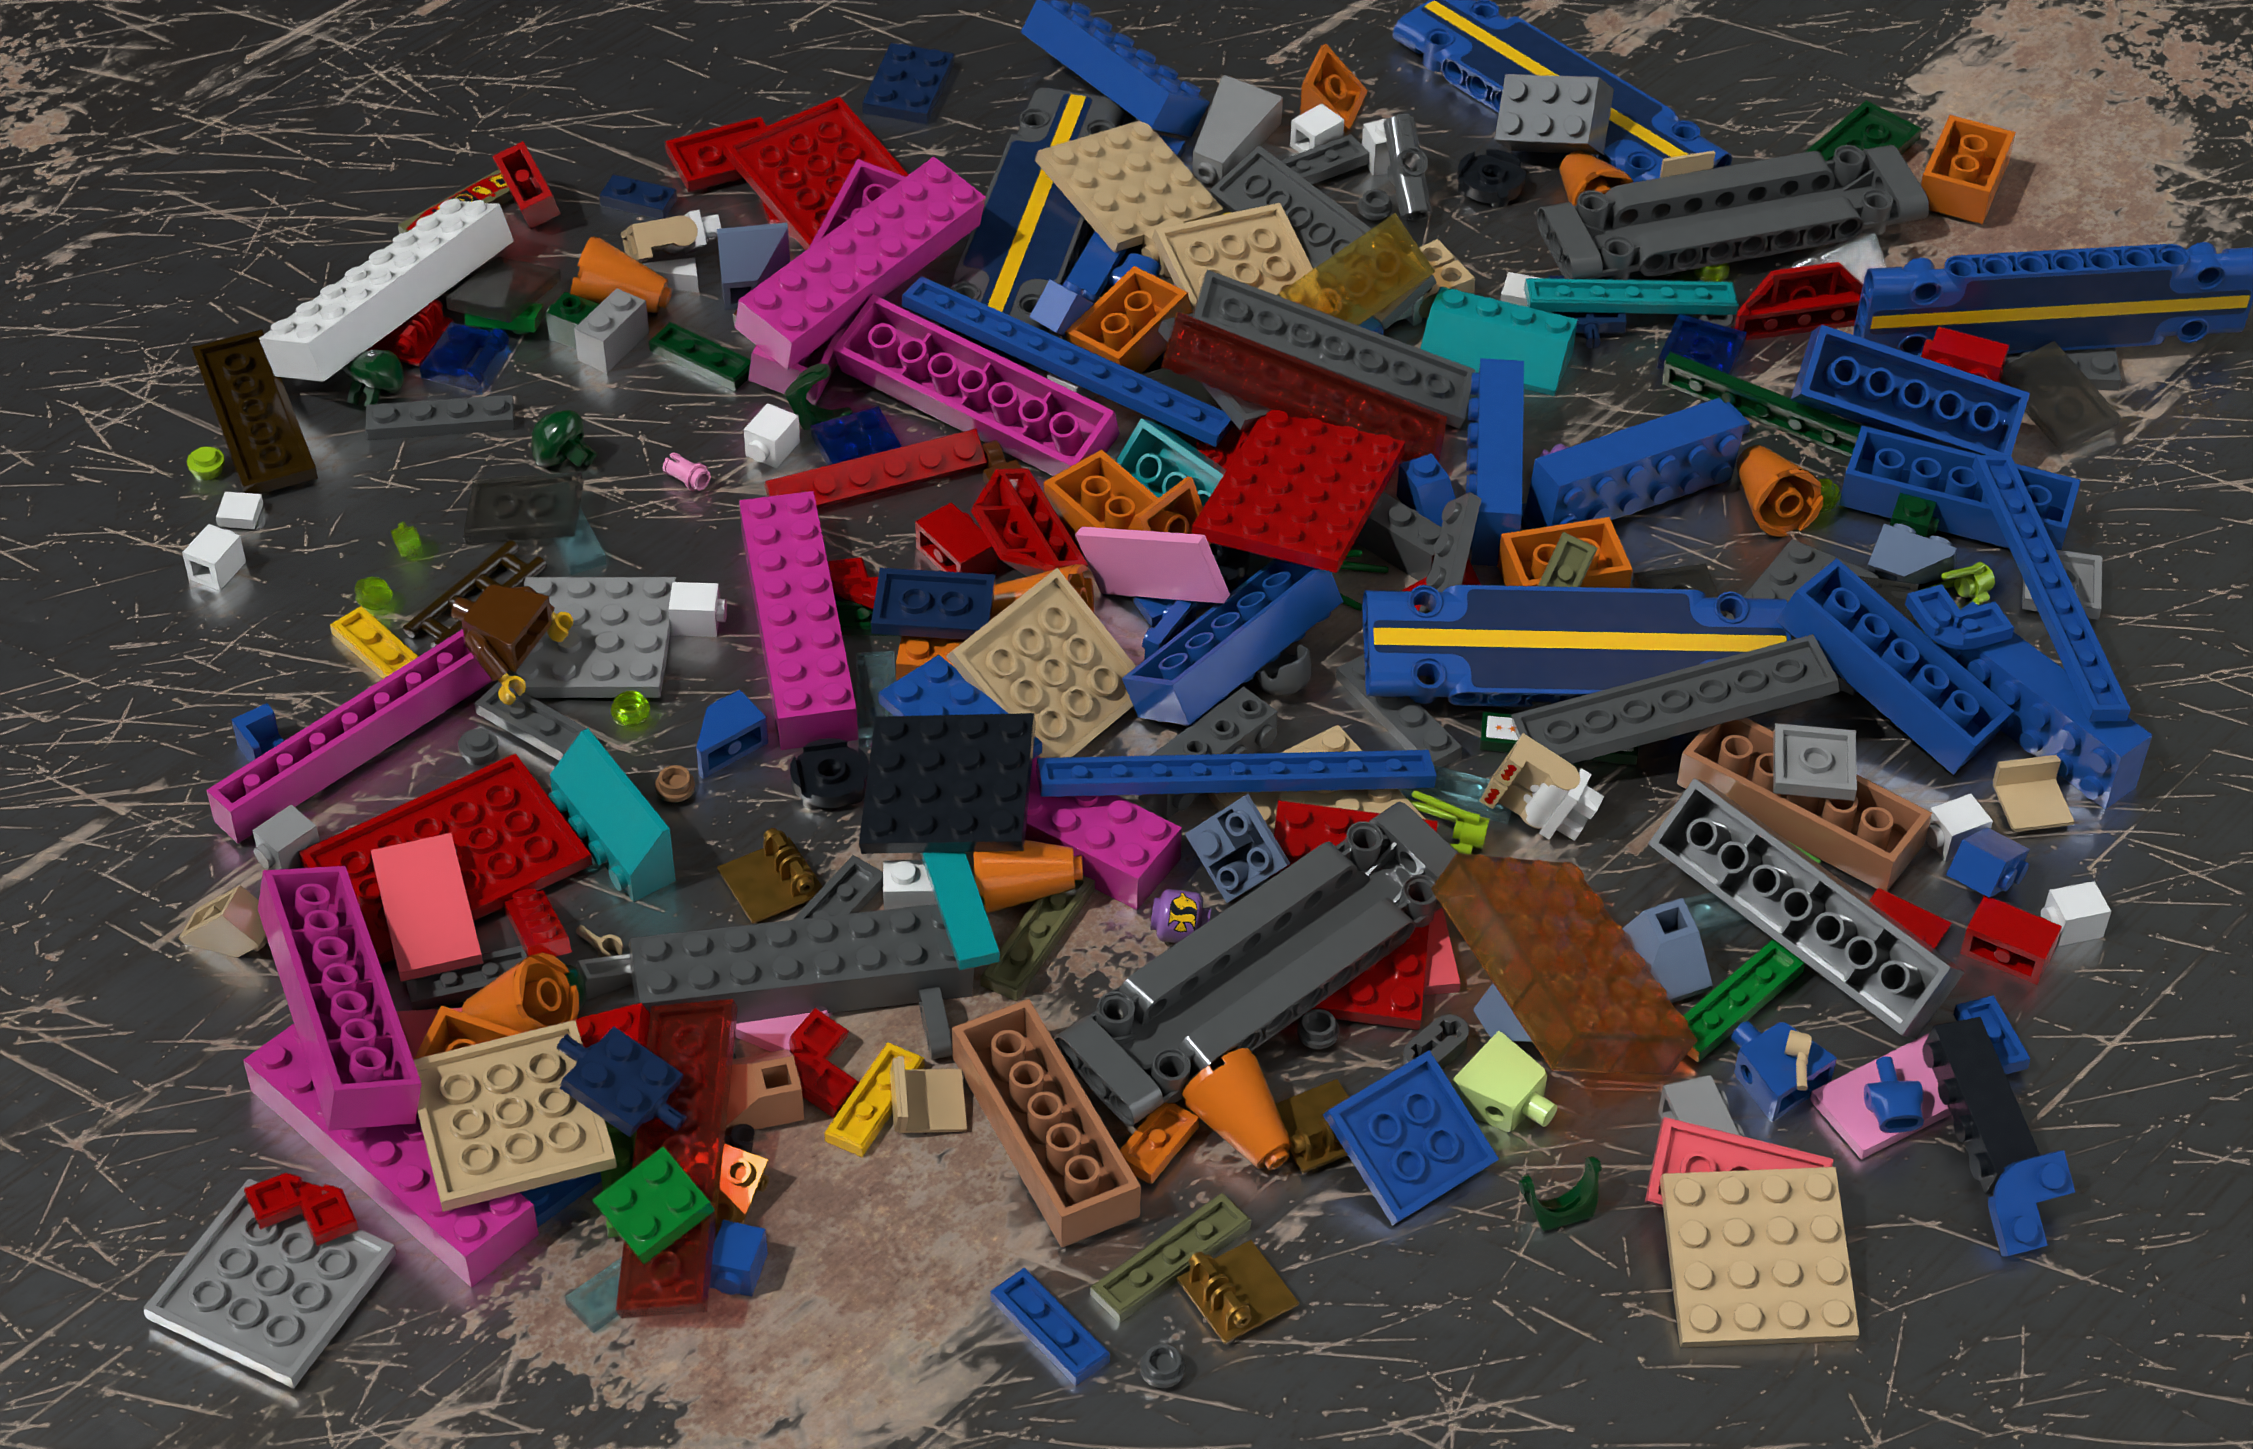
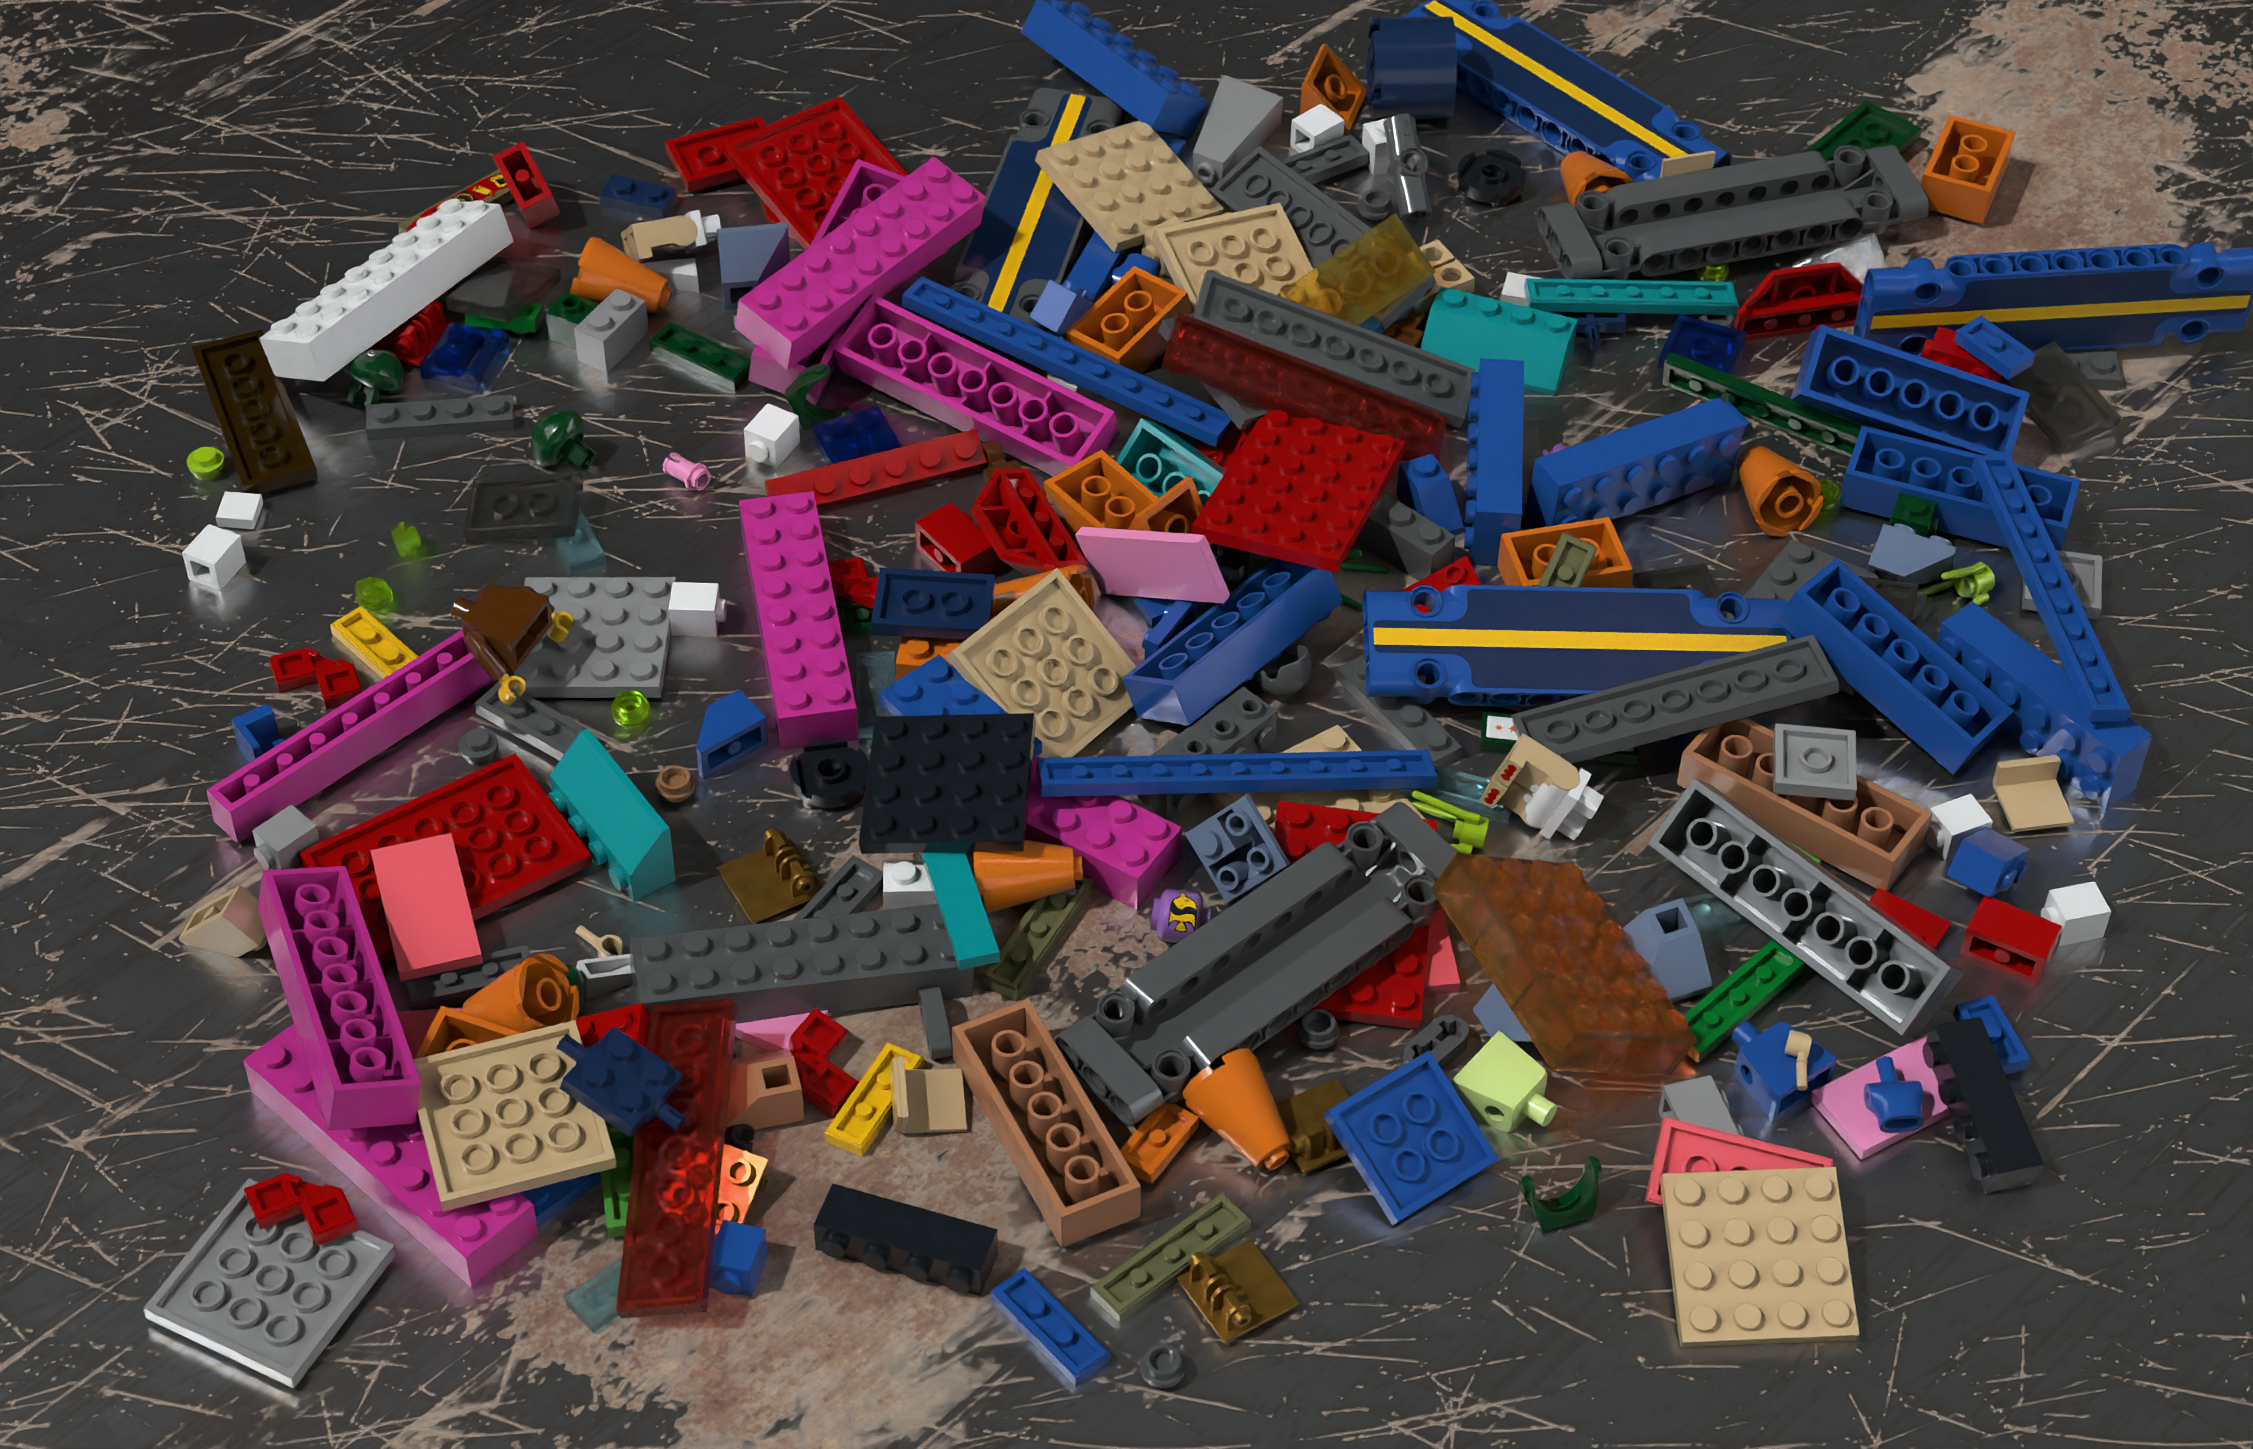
dark brown bar [403,540,547,648] -> none
red plate [504,889,572,957] -> none
green plate [592,1146,715,1265] -> none
dark blue plate [862,43,954,124] -> none
dark grey plate [1419,492,1482,613] -> none
brick [1494,74,1614,155] -> none
blue plate [1905,584,2014,650] -> none
blue plate [1988,1150,2075,1257] -> none
none -> red tile [268,647,363,710]
none -> black brick [814,1183,998,1296]
none -> dark blue brick [1366,17,1457,119]
none -> reddish brown plate [1382,308,1427,348]
none -> blue plate [1954,316,2036,380]

